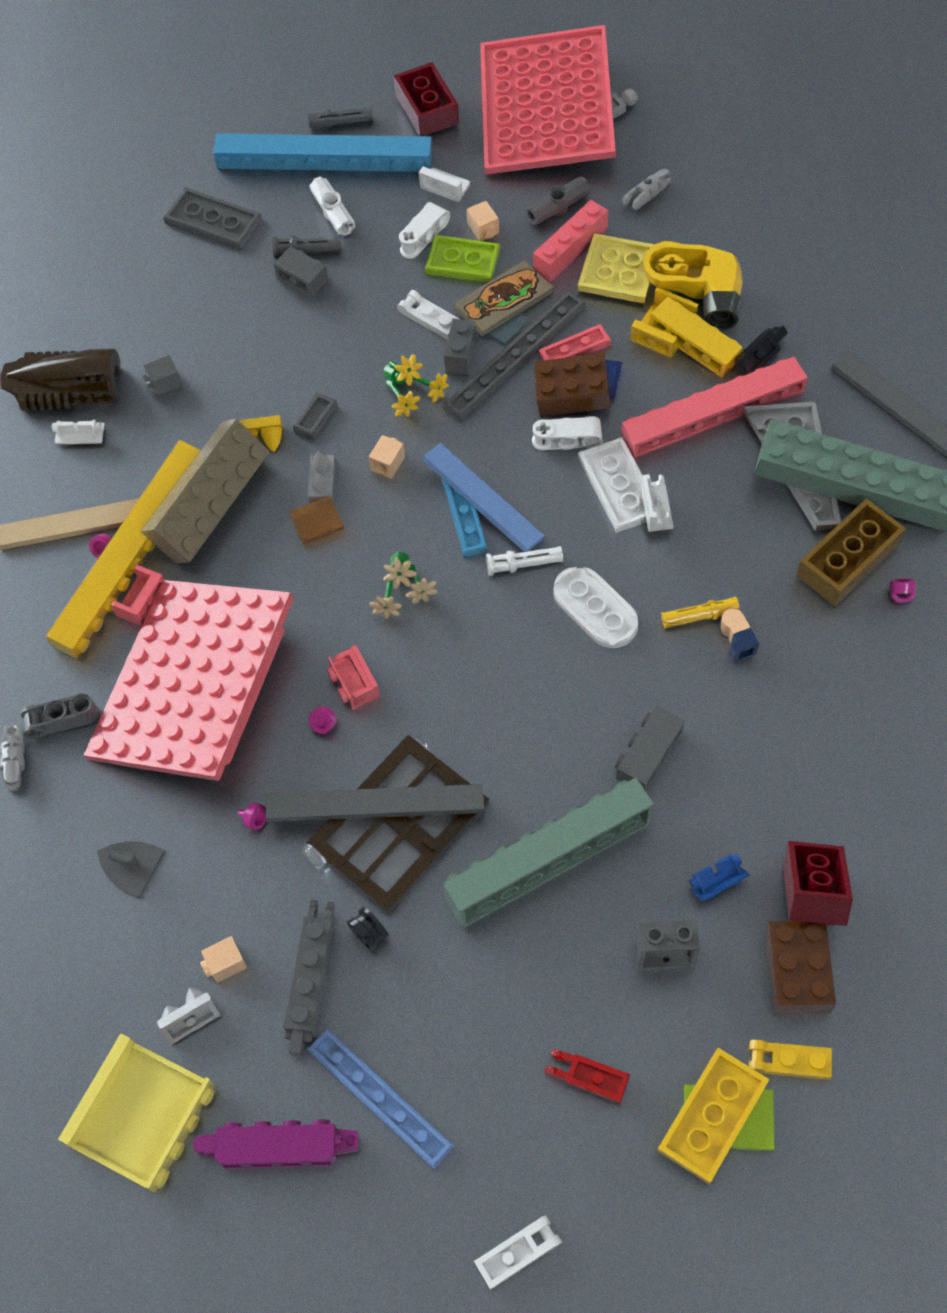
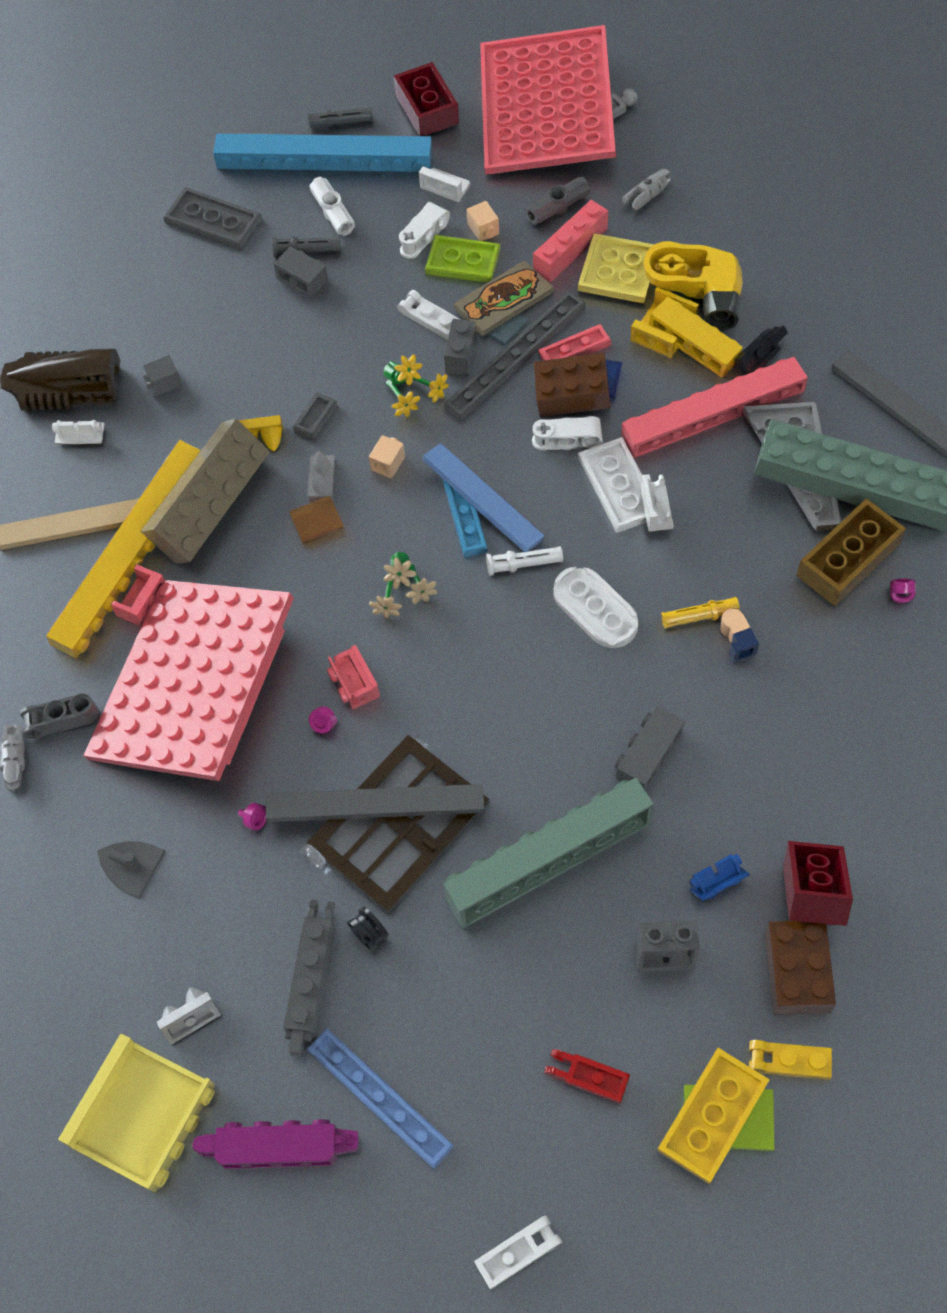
dark pink tile [89,534,112,558] -> none
light nougat brick [200,936,247,983] -> none

